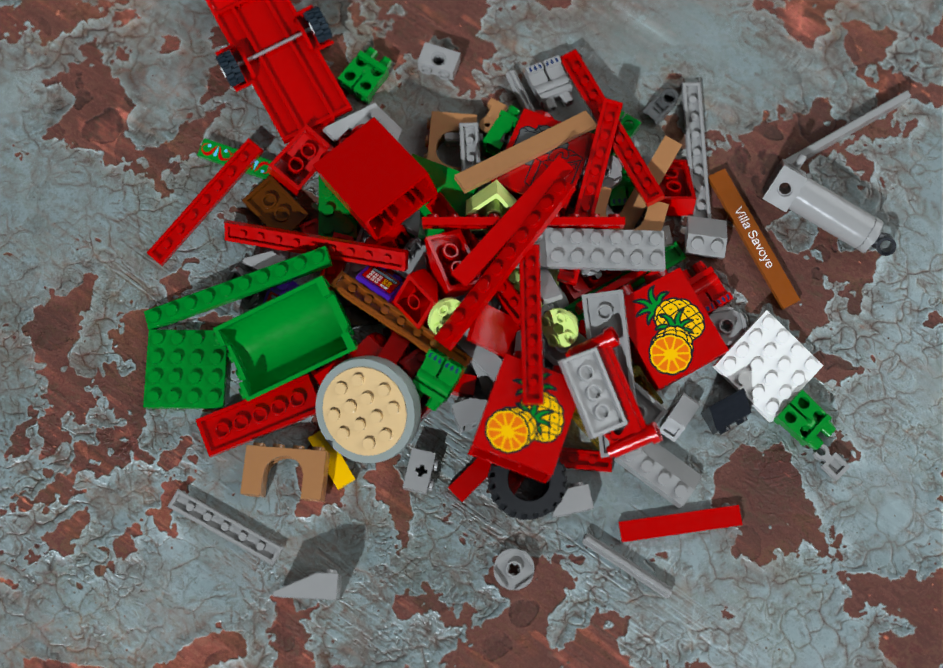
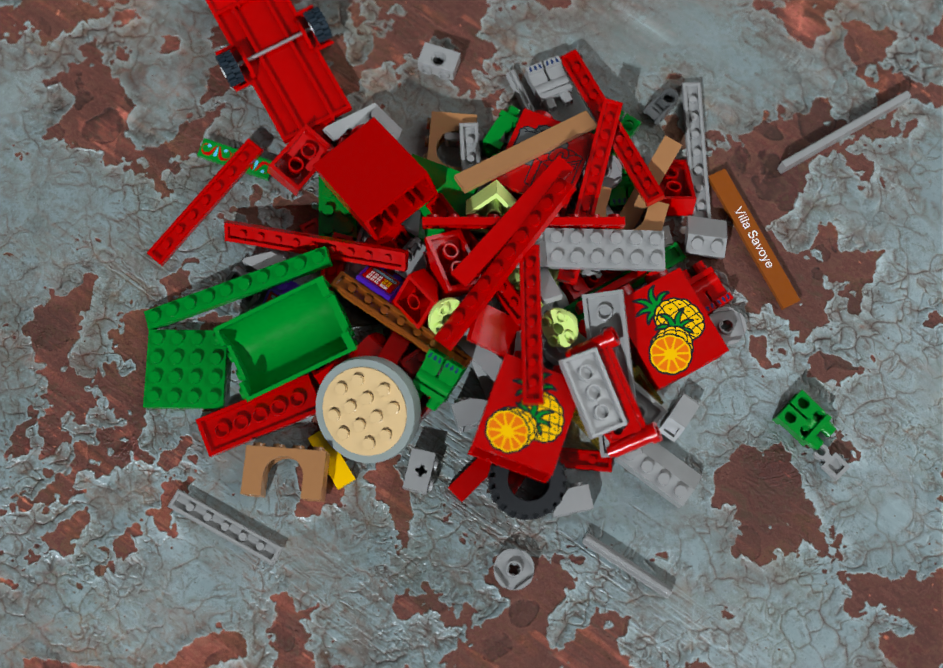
reddish brown plate [242,175,310,231] -> none
light grey slope [273,569,342,601] -> none
green hips [338,47,392,105] -> none
red brick [451,374,477,398] -> none
medium nougat leg [479,98,508,137] -> none
red tile [618,505,743,543] -> none
black slope [701,388,751,435] -> none
white plate [712,310,823,422] -> none
light grey piece [761,154,896,256] -> none

